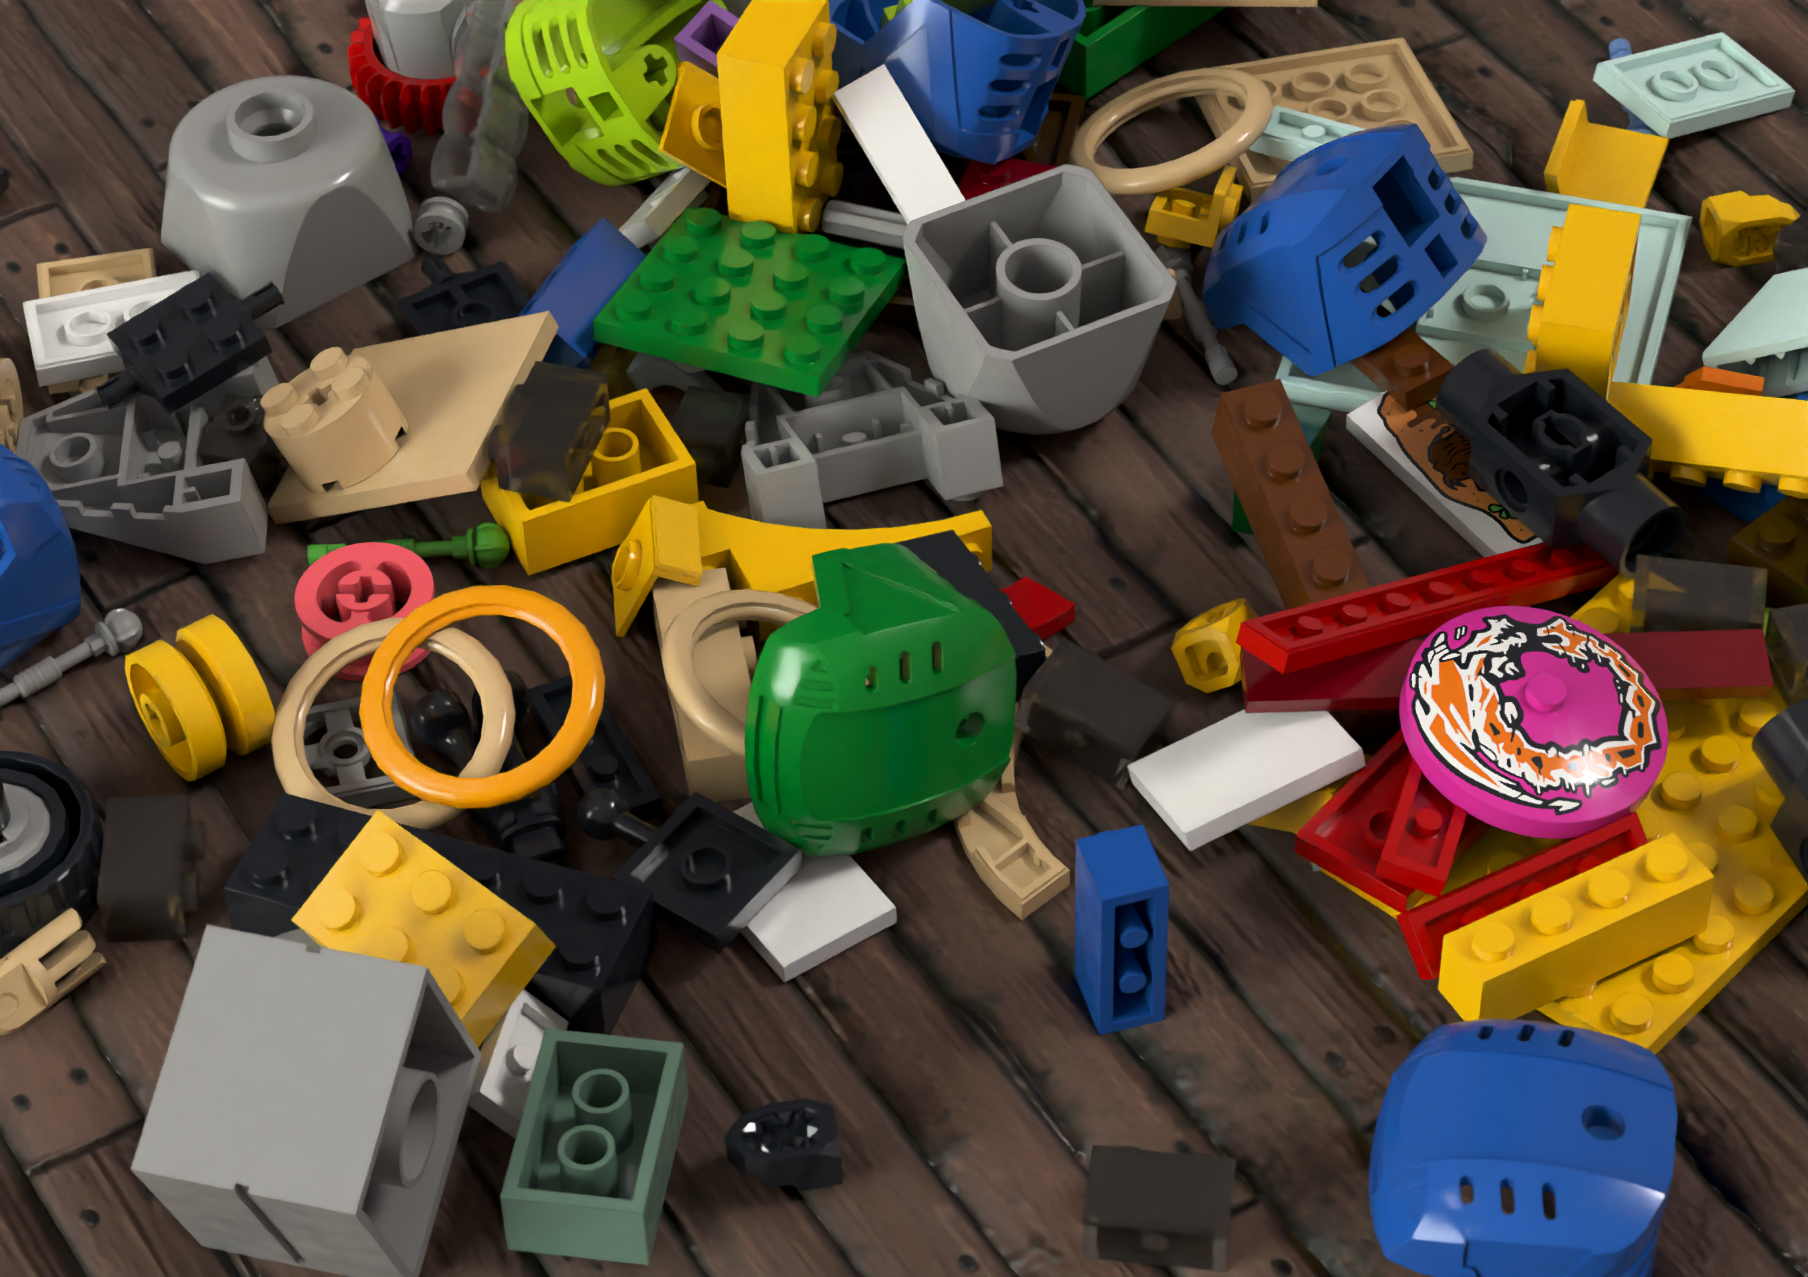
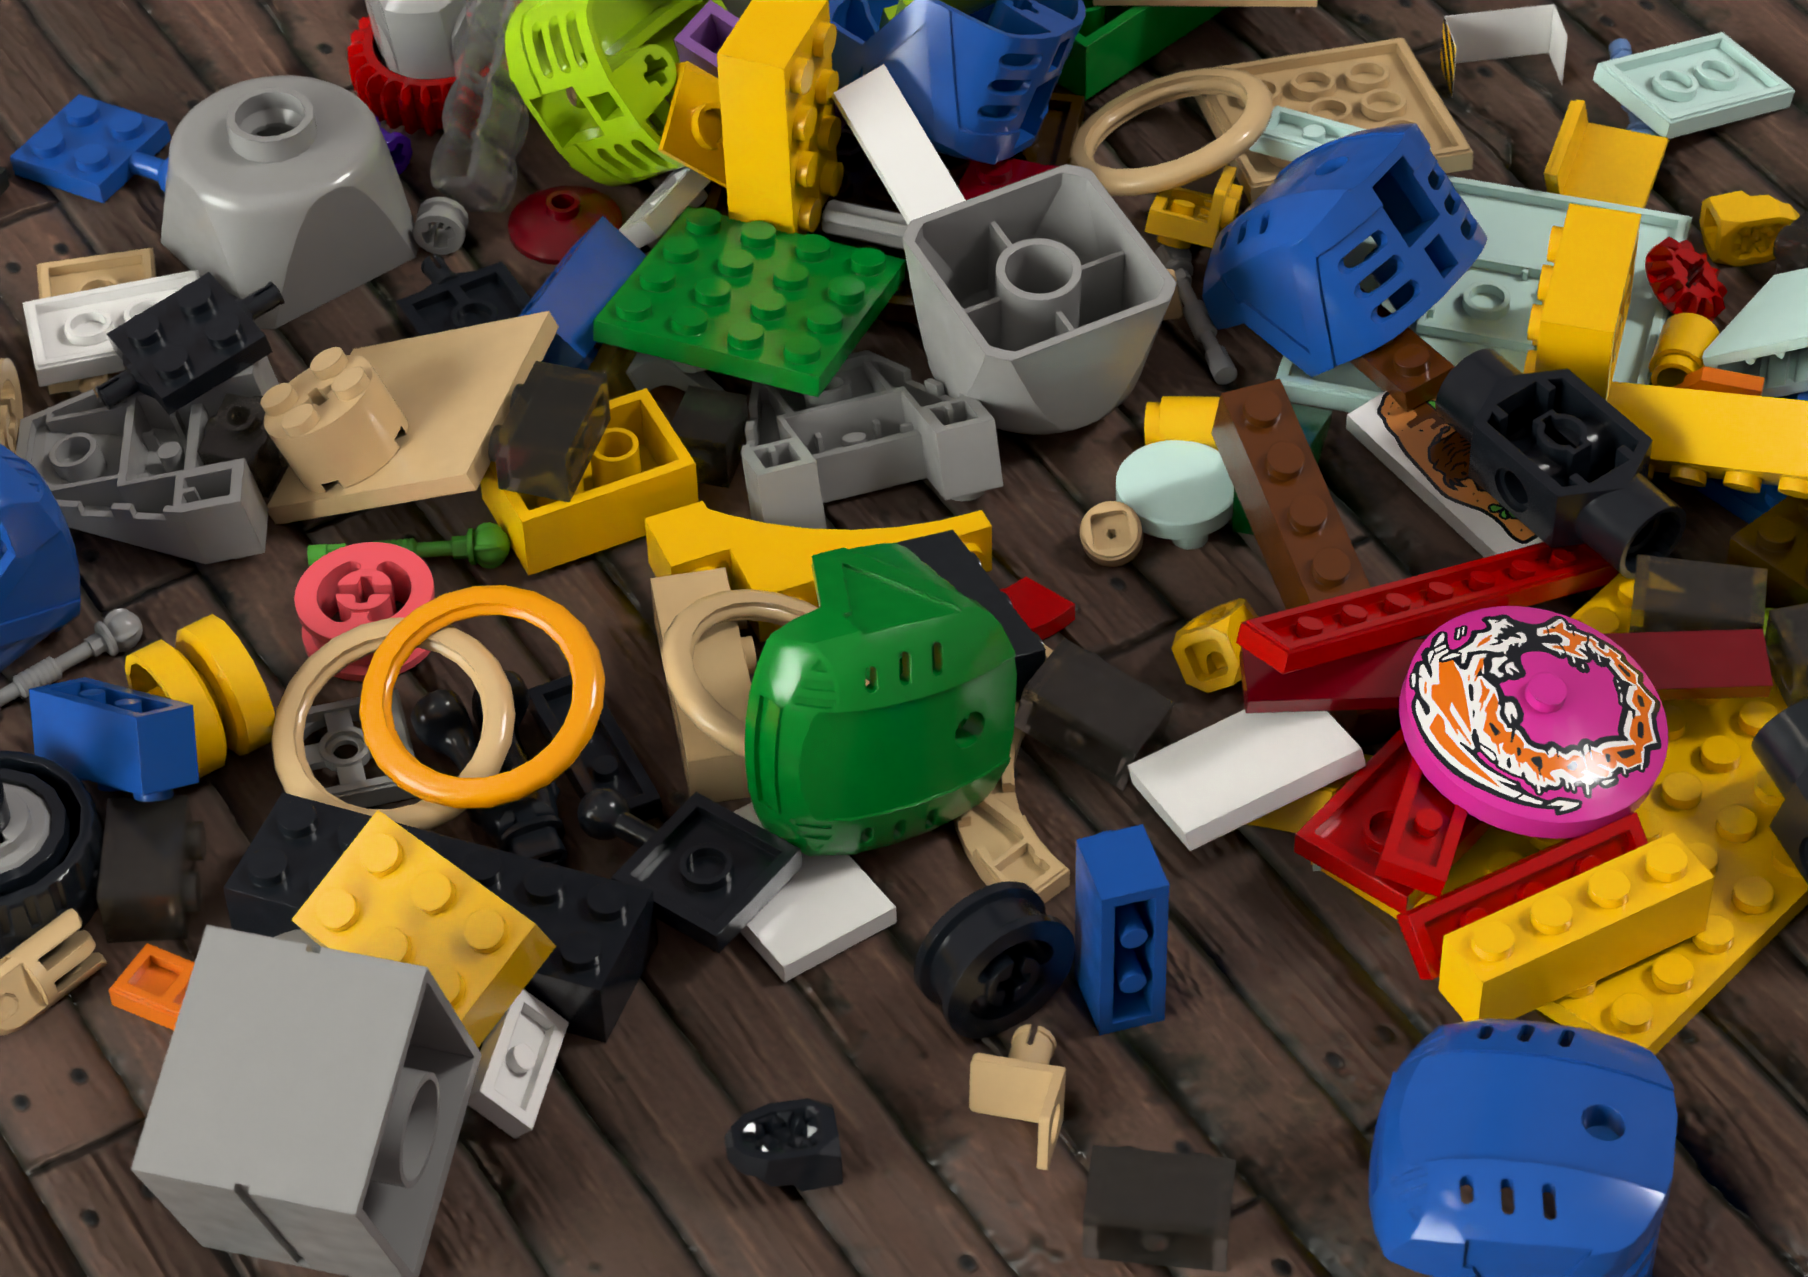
sand green brick [500,1028,689,1265] -> none
yellow piece [611,495,703,638] -> none
none -> blue plate [10,94,171,204]
none -> blue brick [29,677,199,802]
none -> orange tile [109,943,195,1030]
none -> dark red dish [508,185,623,265]
none -> black wheel [914,881,1075,1039]
none -> tan bracket [969,1024,1066,1171]
none -> tan tile [1080,501,1144,567]
none -> light aqua tile [1116,440,1234,550]
none -> yellow brick [1144,396,1220,450]
none -> white sticker [1440,4,1568,97]
none -> red gear [1645,237,1728,321]
none -> yellow brick [1649,313,1720,387]

